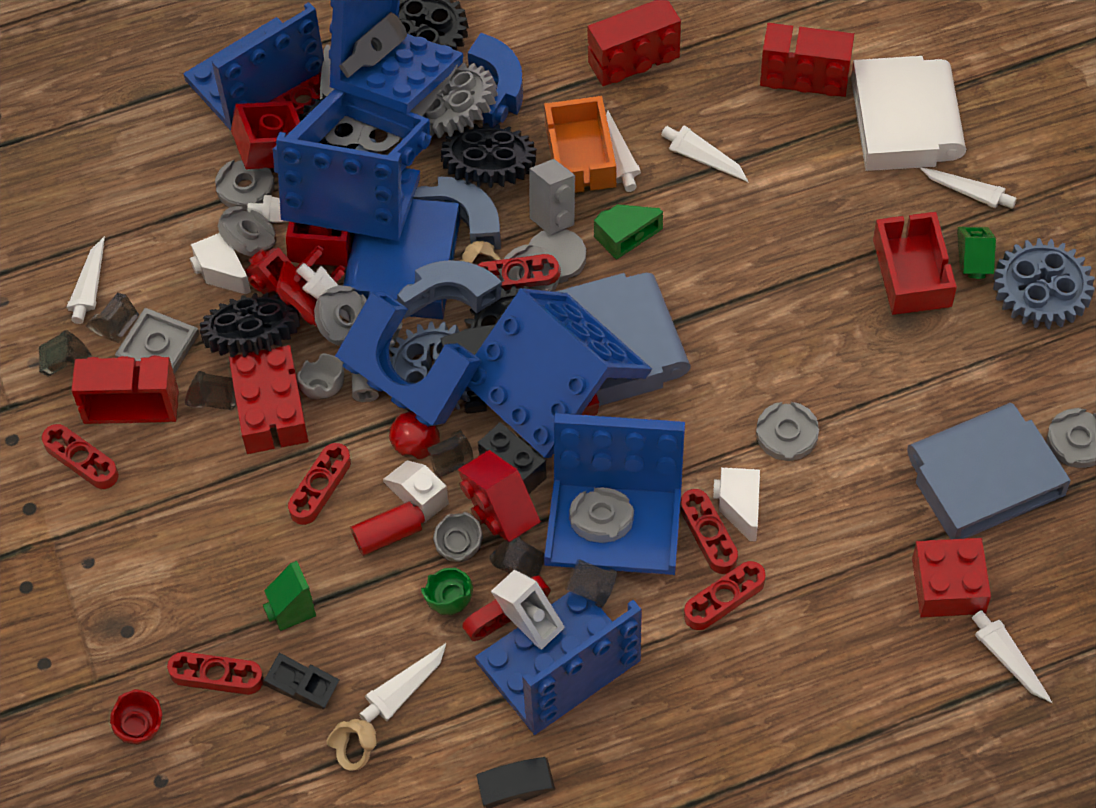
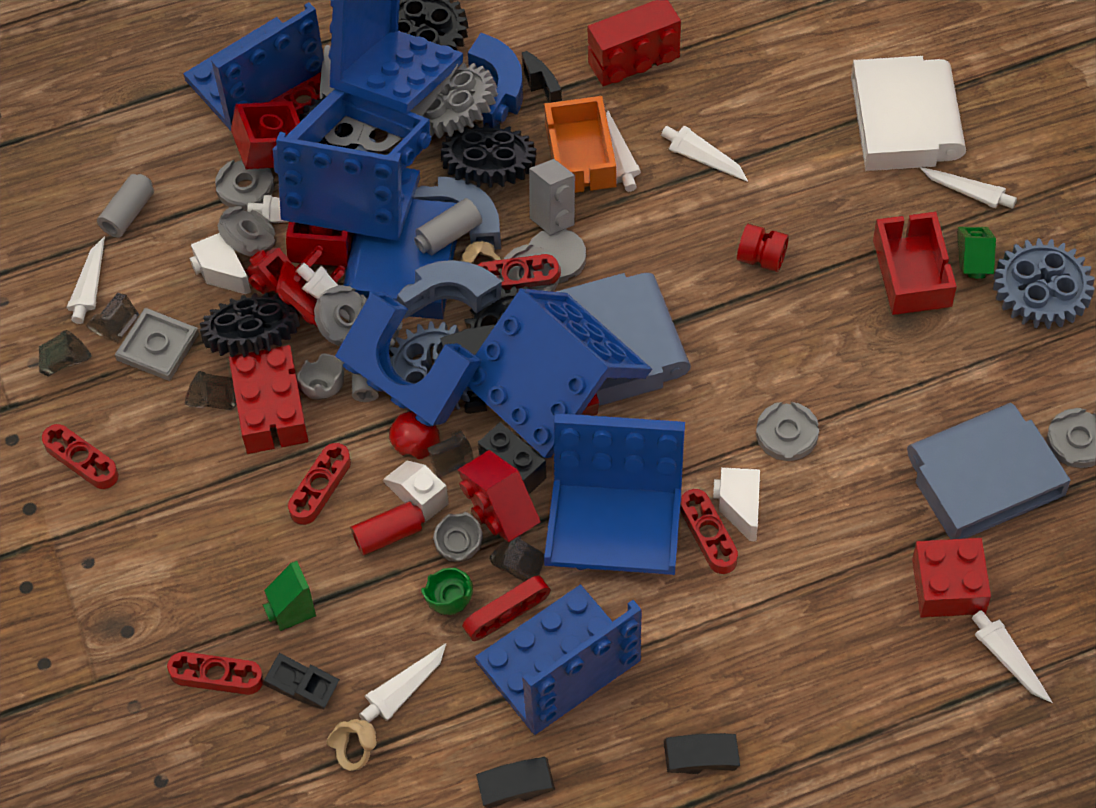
red piece [71,355,179,424] -> none
red hair [110,689,162,745] -> none
dark grey piece [339,12,407,78] -> none
white slope [491,570,565,650] -> none
clear smoke tile [565,559,617,608] -> none
light grey tile [569,487,634,543] -> none
green slope [594,204,663,260] -> none
red beam [684,561,766,630] -> none
red piece [760,22,855,97] -> none
none -> light grey brick [97,174,154,238]
none -> light grey brick [414,198,482,255]
none -> black slope [521,51,562,103]
none -> black slope [664,733,740,774]
none -> red wheel [737,223,789,272]

